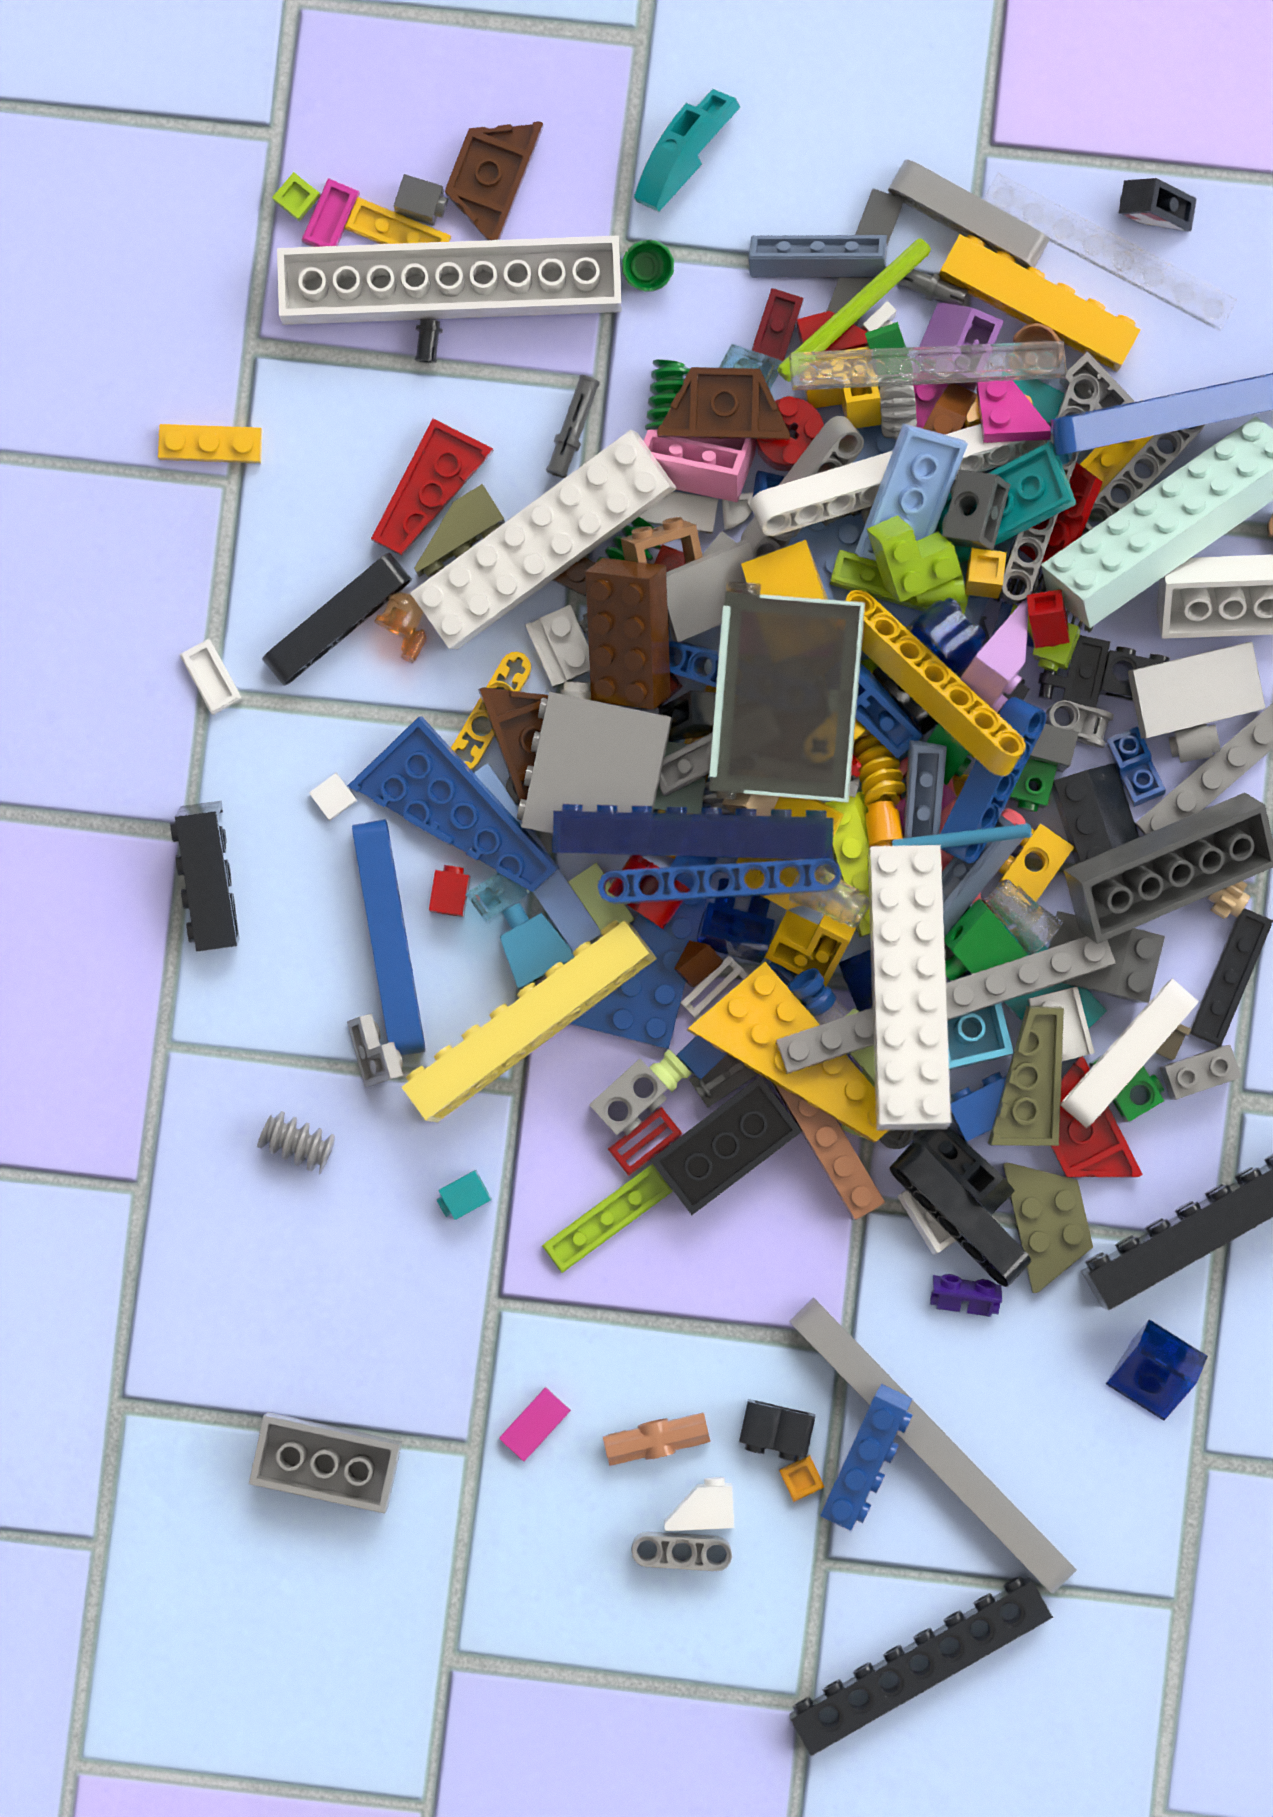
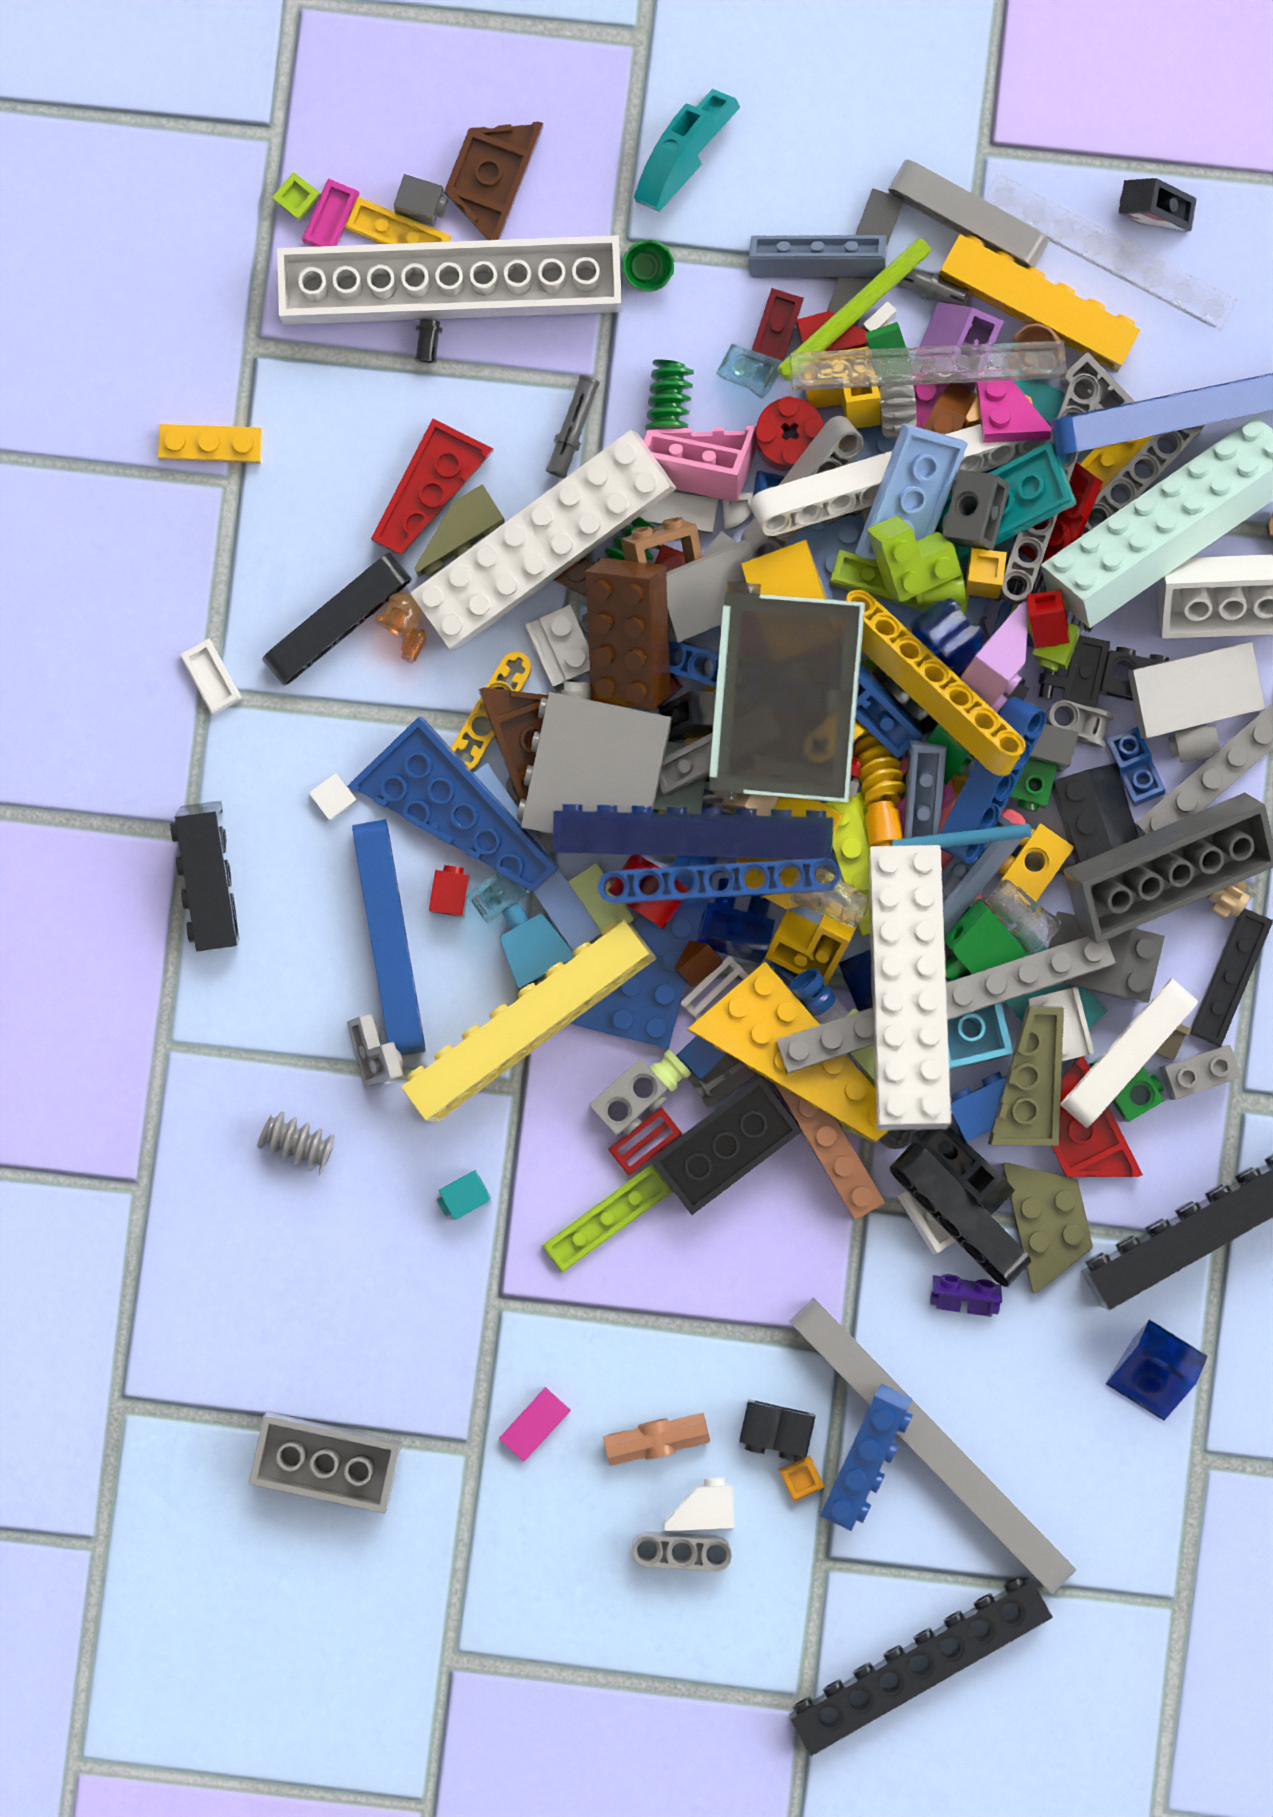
reddish brown wing [657,367,790,440] -> none

